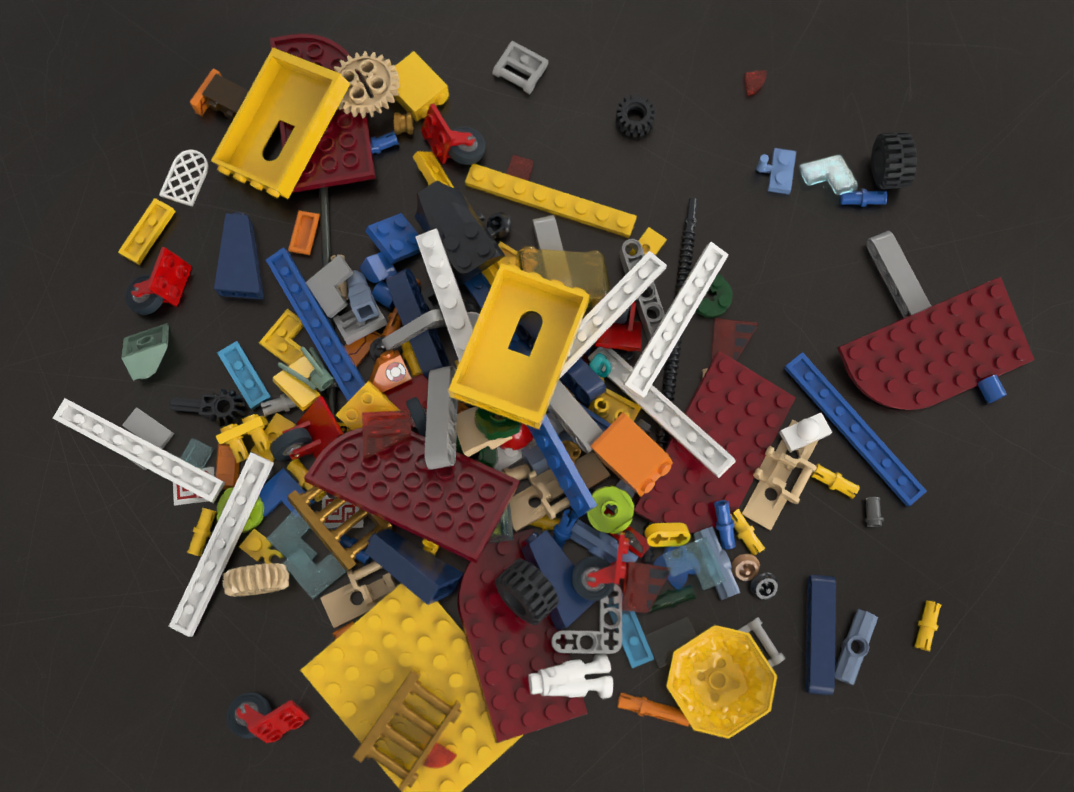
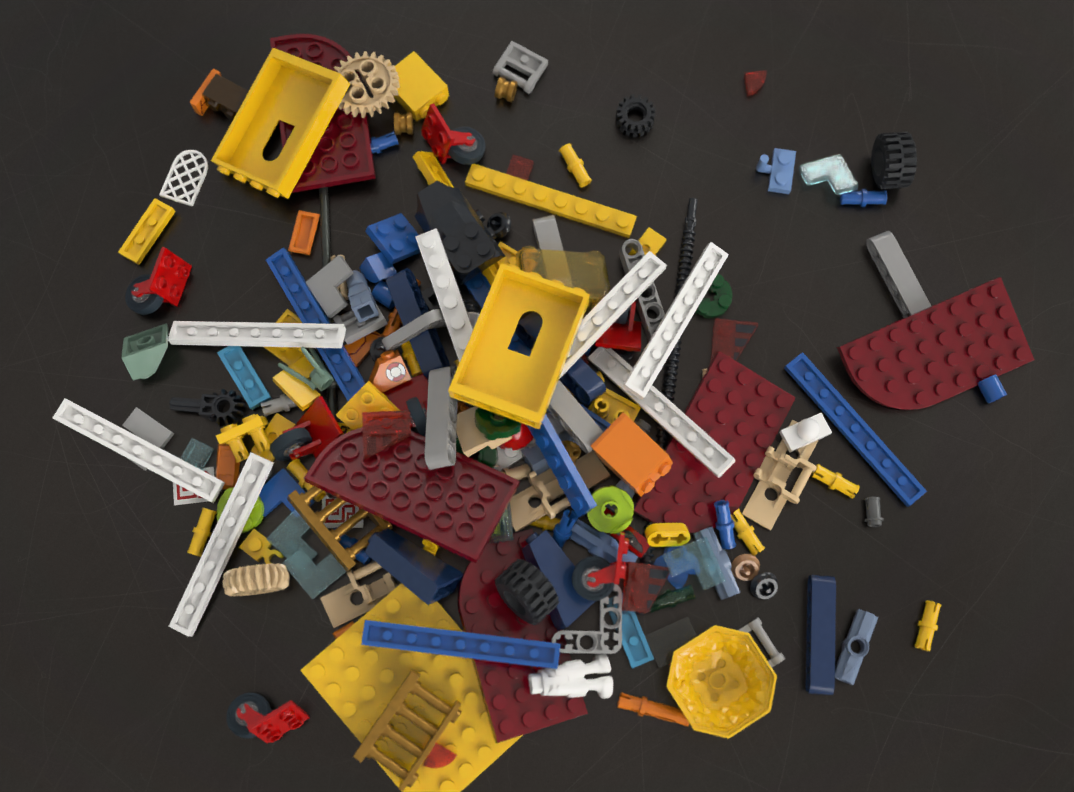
dark blue slope [214,212,264,299] -> none
teal tile [589,353,612,377] -> none
none -> white plate [168,321,346,348]
none -> blue plate [361,620,560,669]
none -> pearl gold wheel [495,77,517,102]
none -> yellow pin [559,143,592,187]

